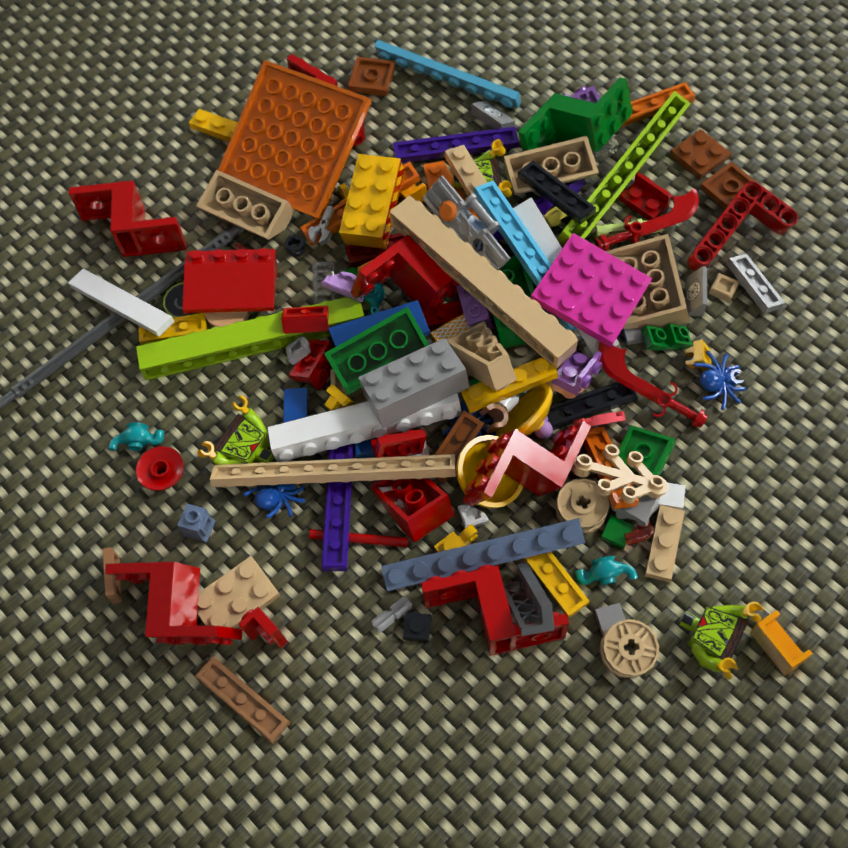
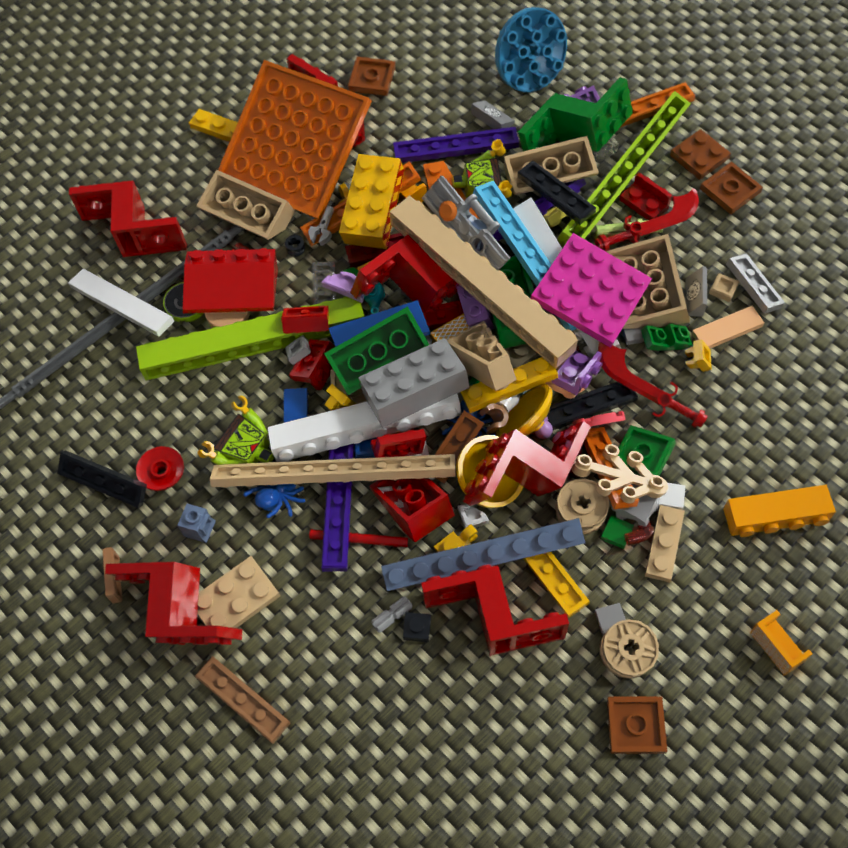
teal piece [108,422,165,451] -> none
yellow plate [138,313,208,345] -> none
red bracket [238,607,288,649] -> none
medium azure plate [374,40,521,109] -> none
tan plate [444,145,487,201] -> none
dark grey fence [503,563,555,636] -> none
teal piece [575,556,638,586] -> none
torso [679,601,764,680] -> none
red beam [687,181,798,271] -> none
blue animal [694,351,746,410] -> none
none -> black tile [57,450,147,508]
none -> dark azure bracket [495,7,567,92]
none -> dark orange plate [607,696,667,754]
none -> light nougat tile [692,305,765,349]
none -> light orange brick [723,484,836,537]

